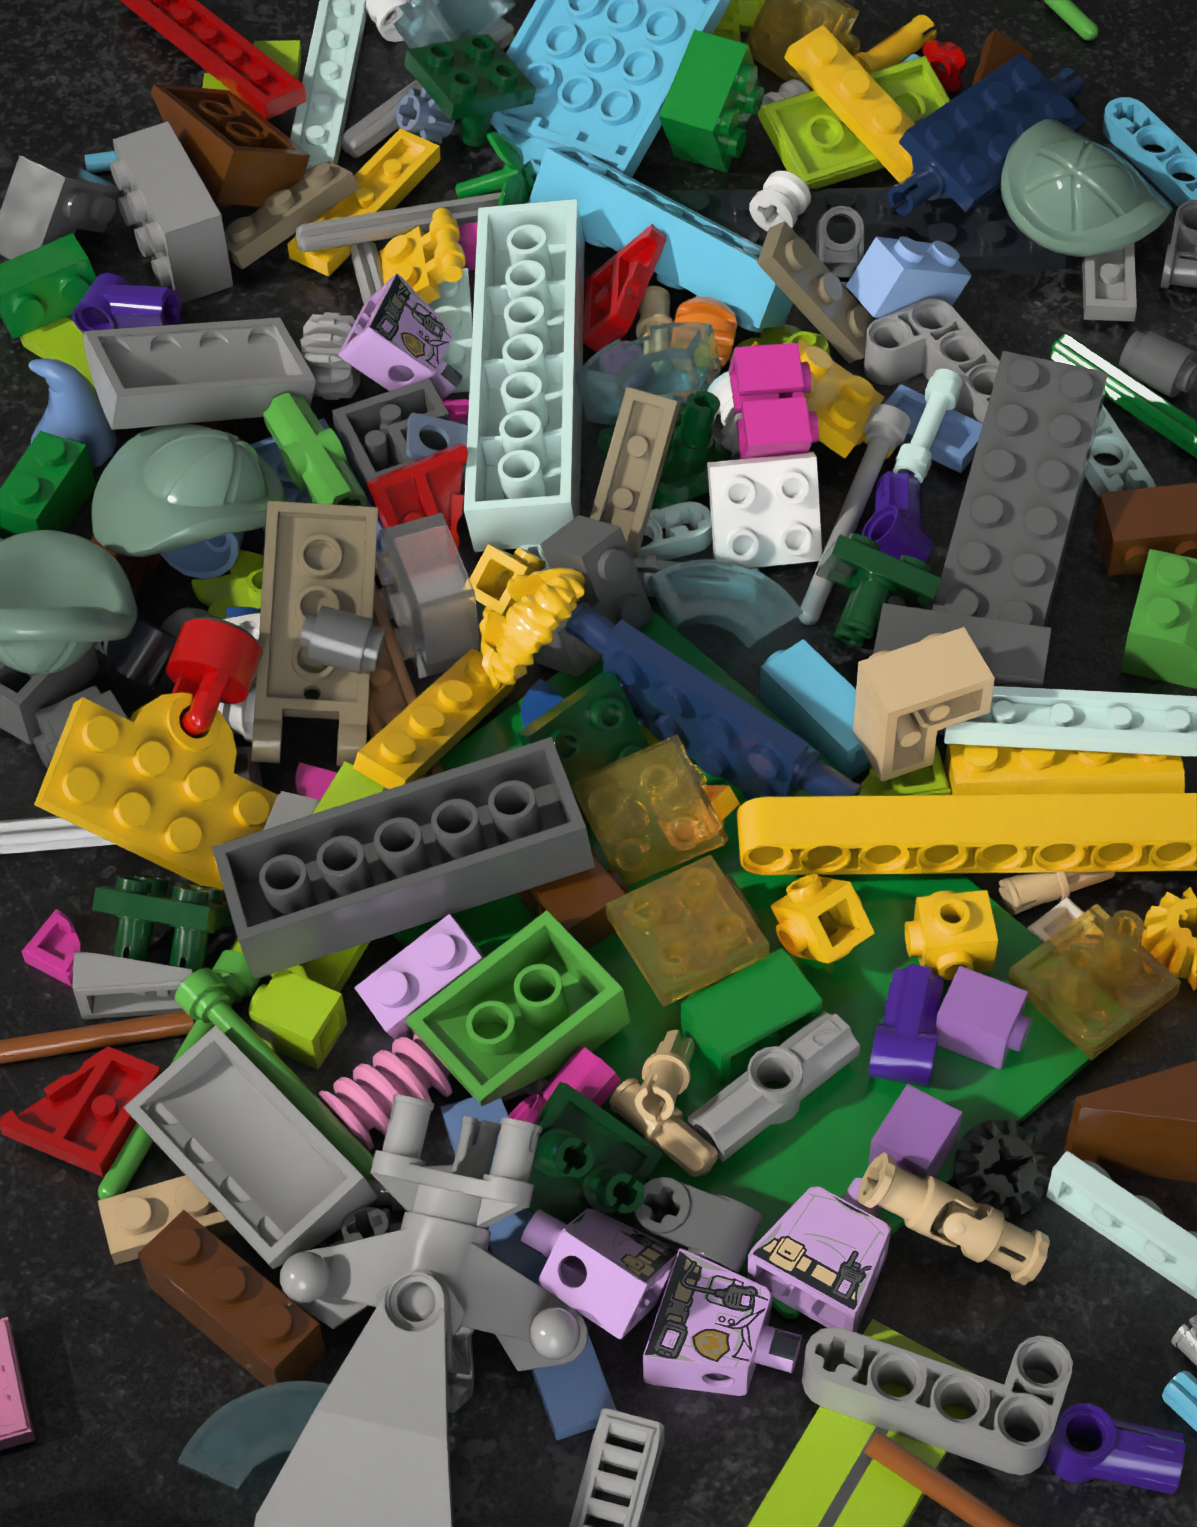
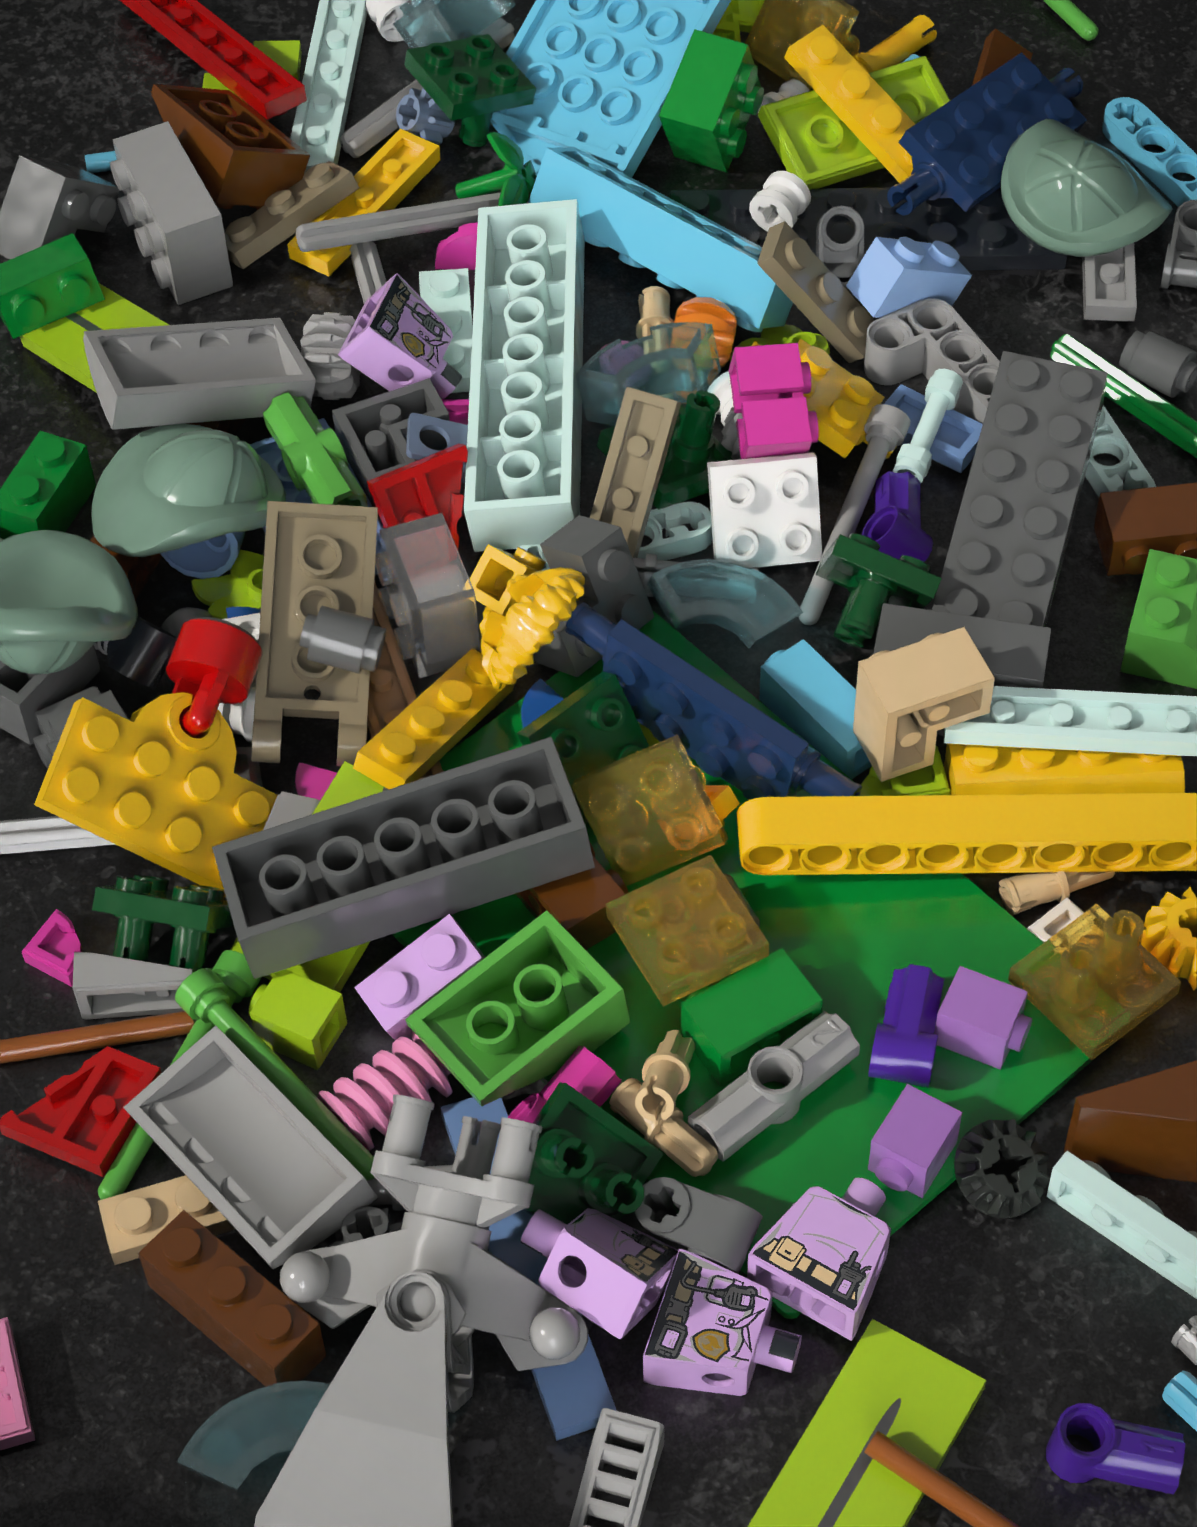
medium blue hat [28,358,118,469] -> none
dark purple piece [72,273,182,334] -> none
yellow plate [379,208,465,305] -> none
red wing [582,224,666,353] -> none
yellow brick [770,874,875,964] -> none
light grey beam [802,1327,1073,1475] -> none
tan piece [858,1152,1050,1285] -> none
yellow brick [905,890,998,980] -> none
red plate [923,40,967,92] -> none

